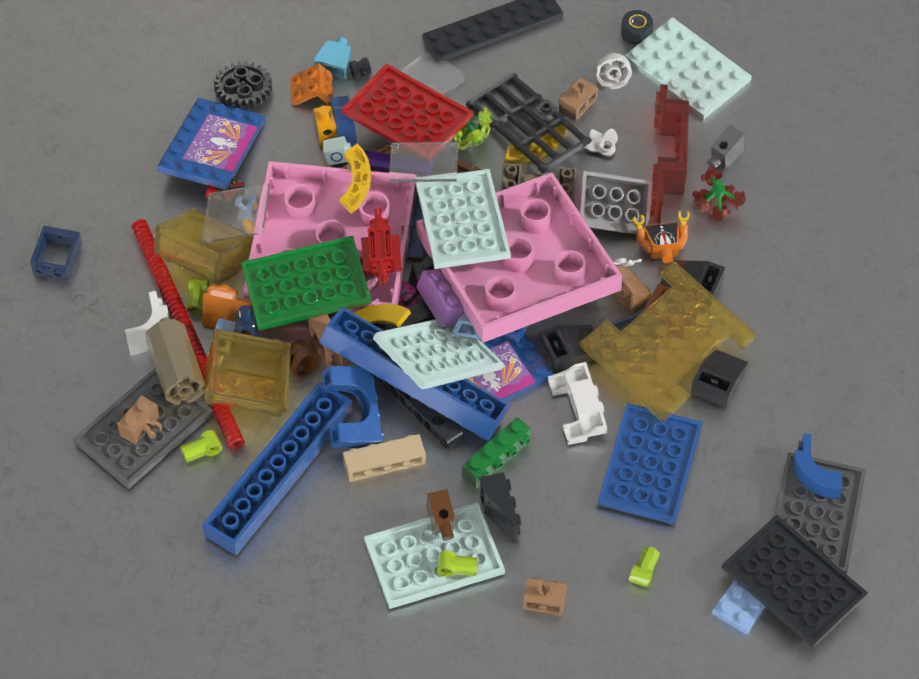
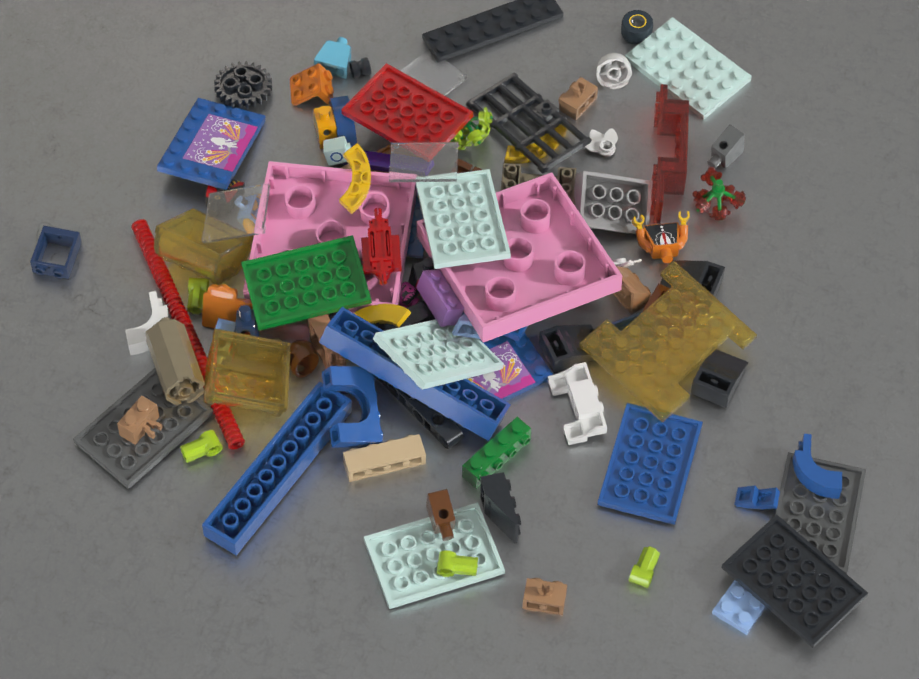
none -> blue slope [735,485,780,509]

